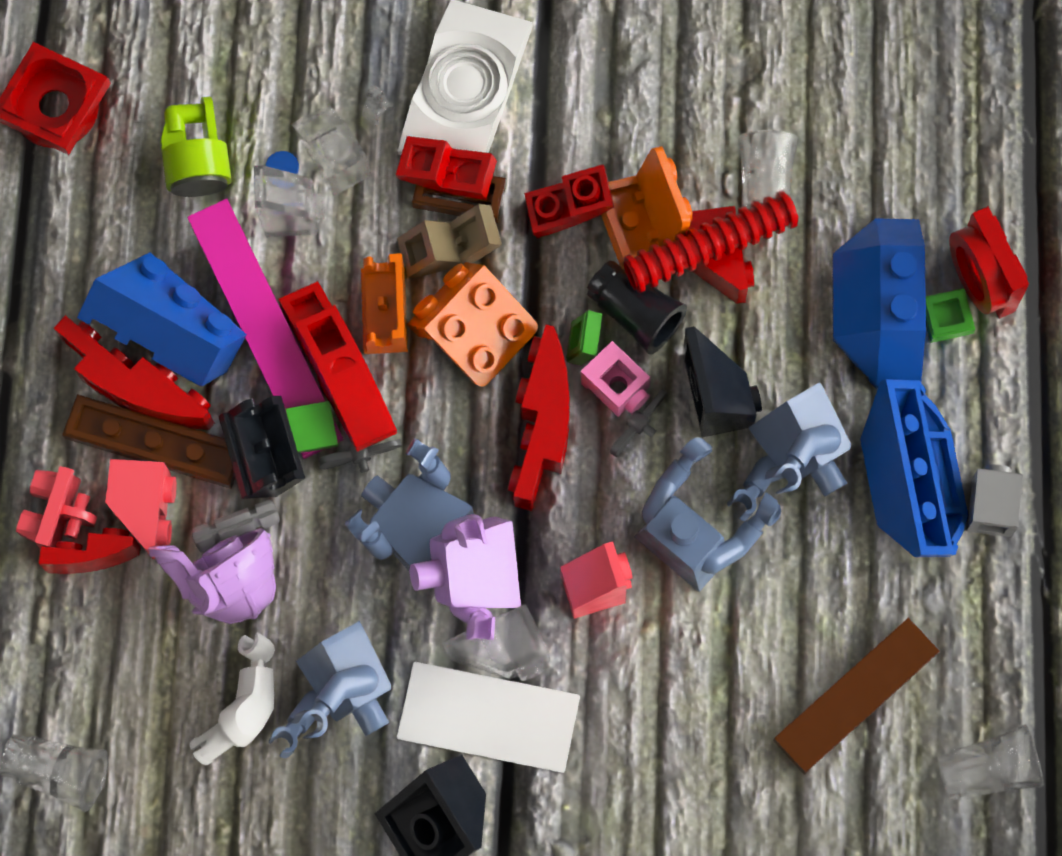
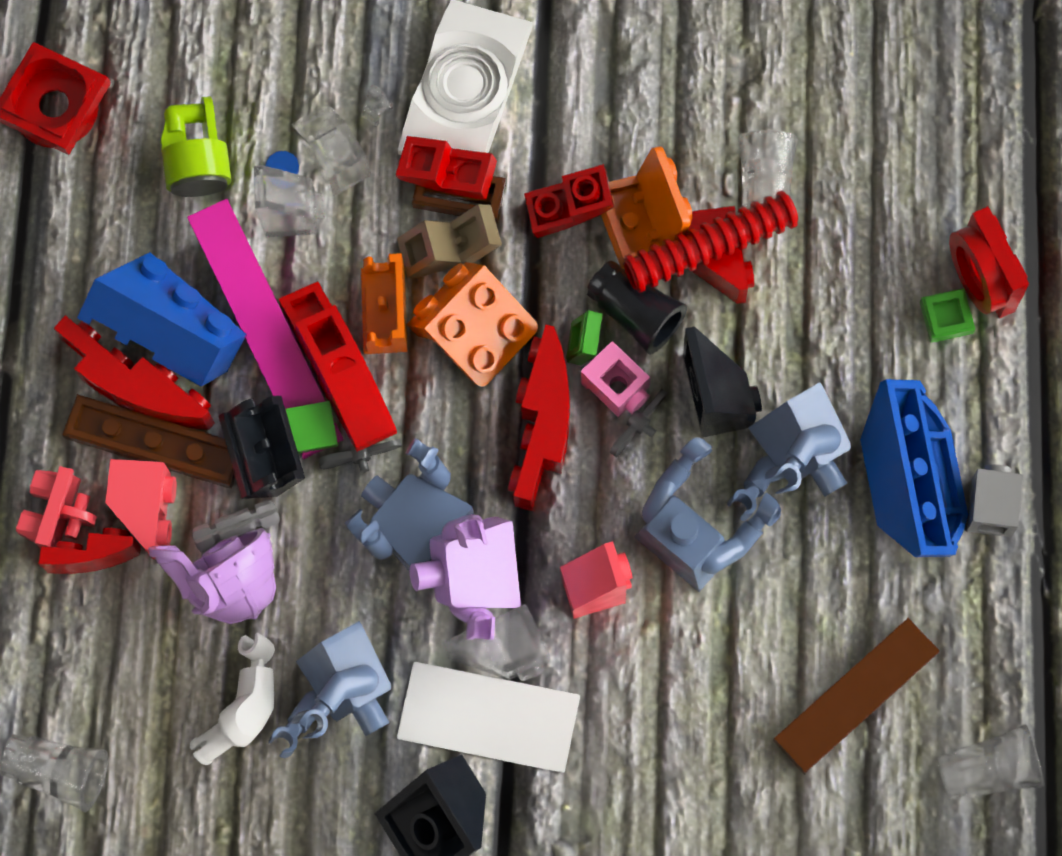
blue wedge [832,218,926,388] -> none

